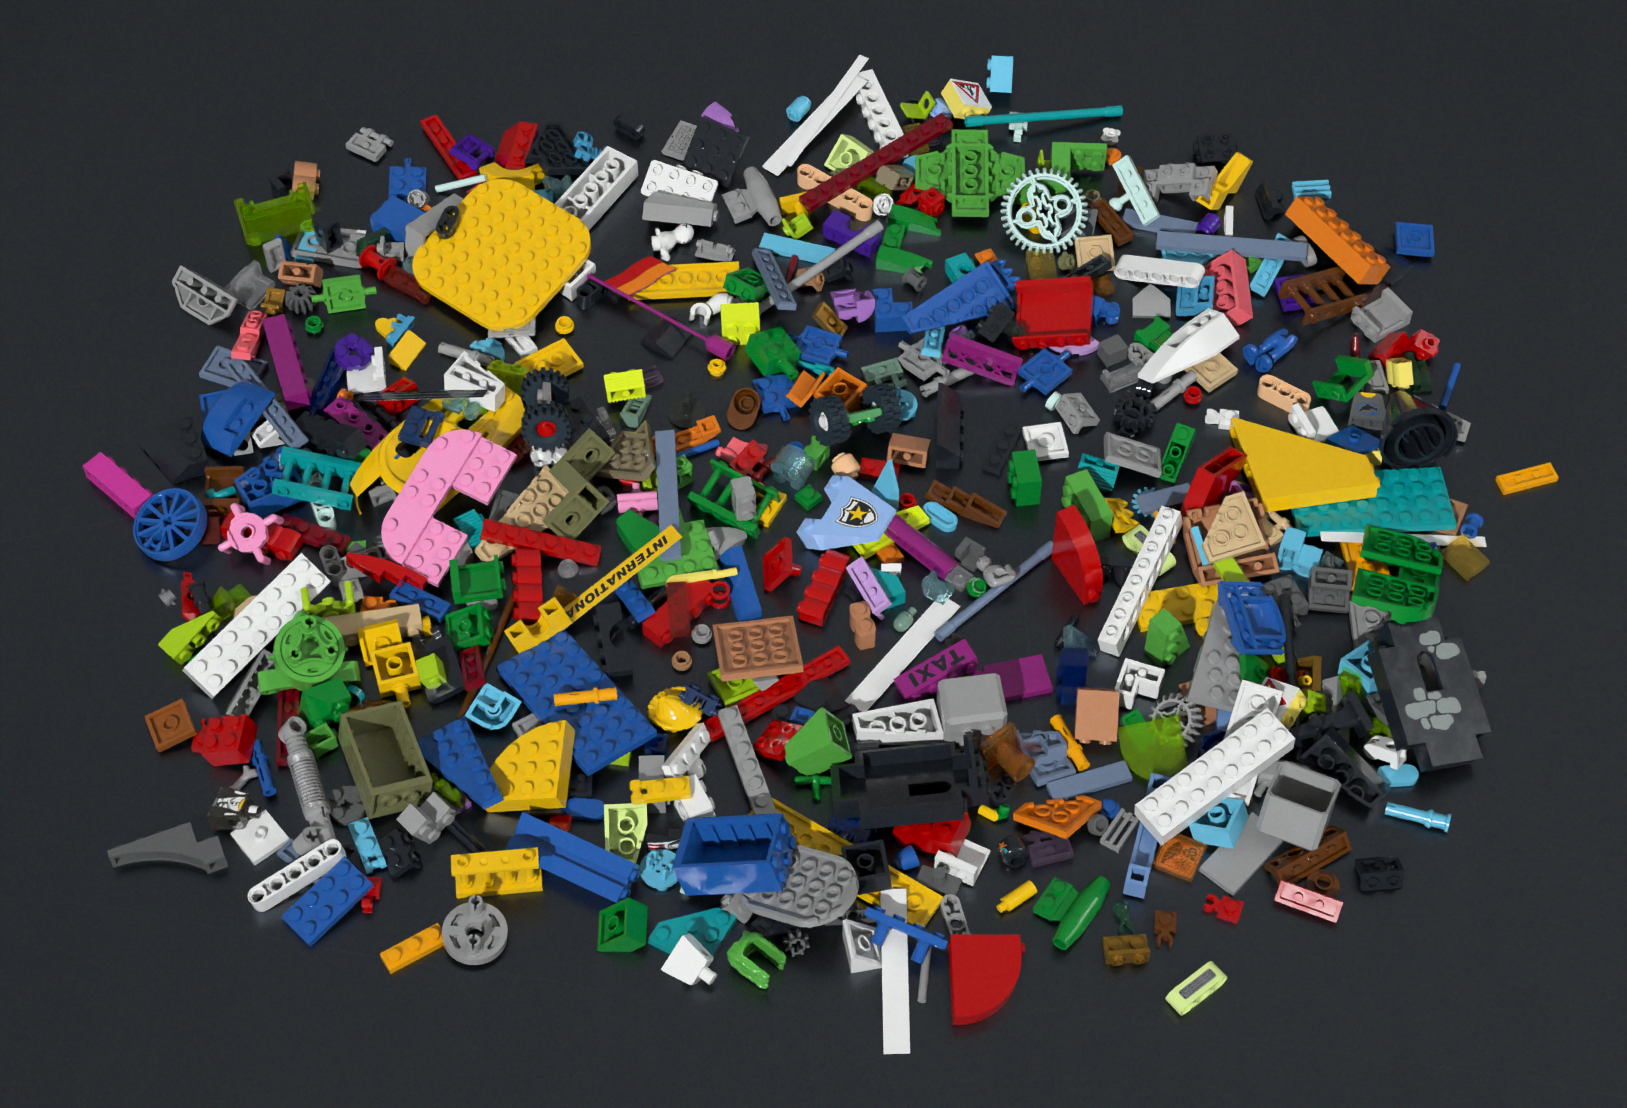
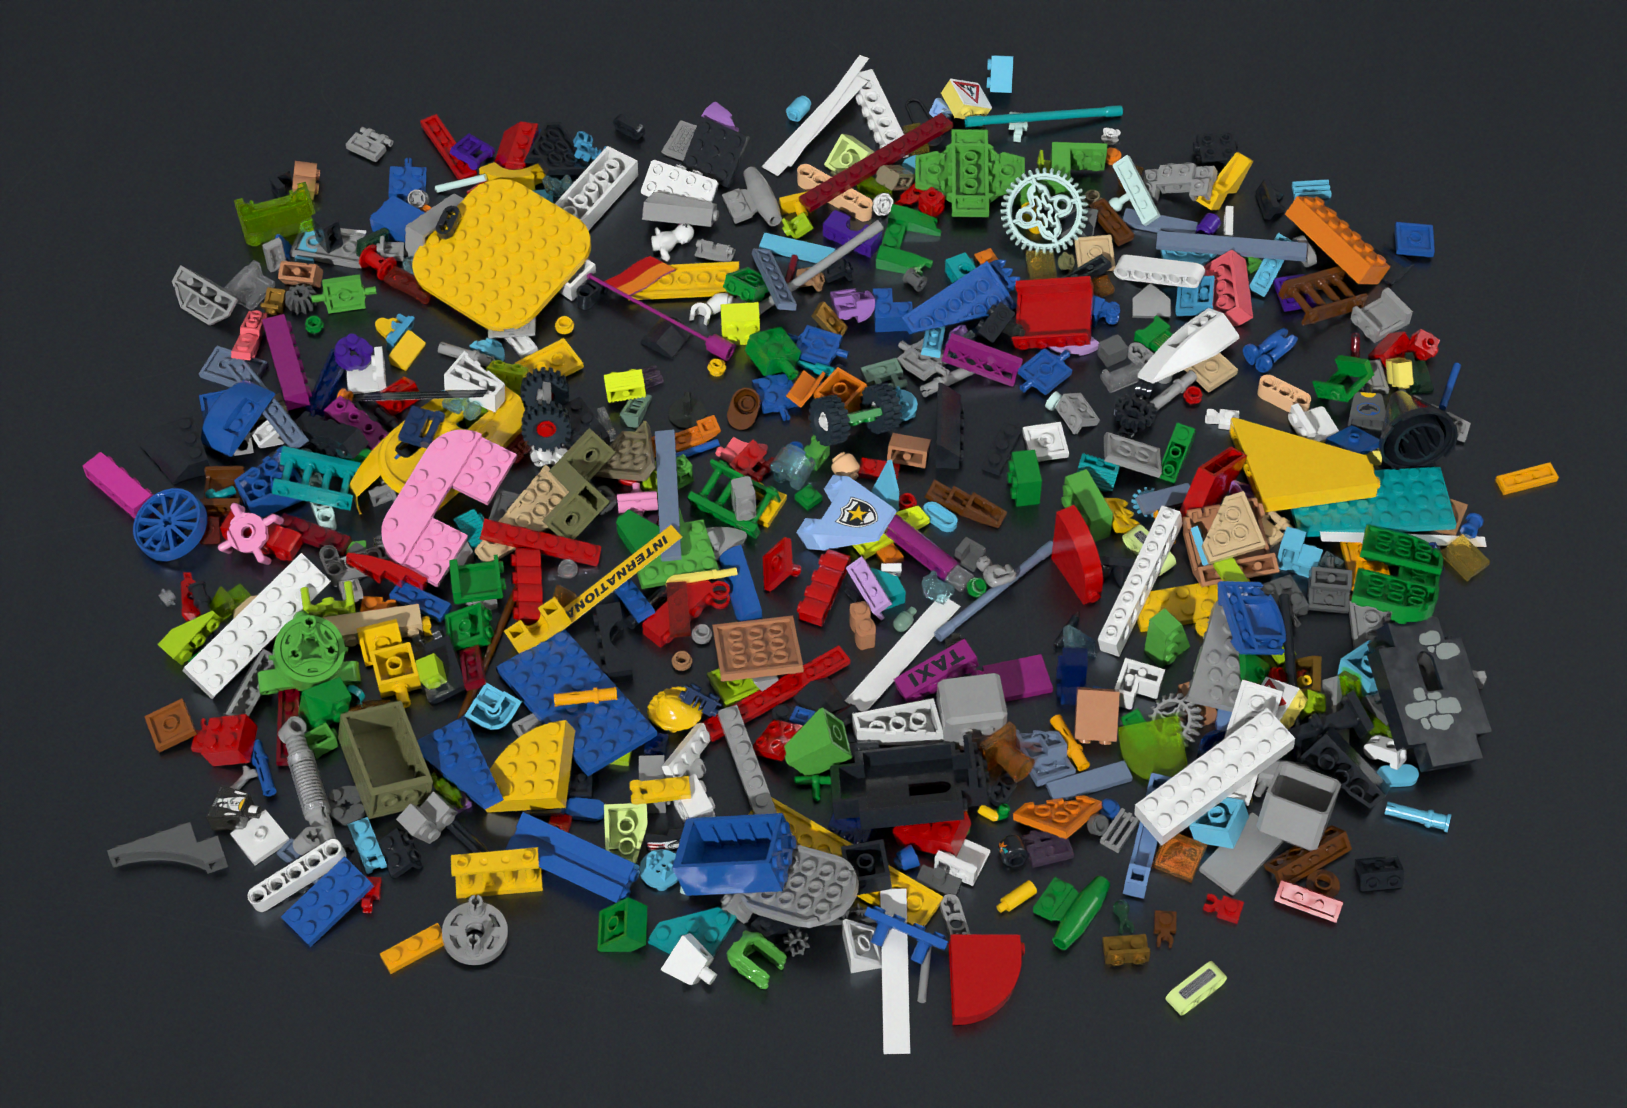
lime bracket [900,91,936,119] -> none

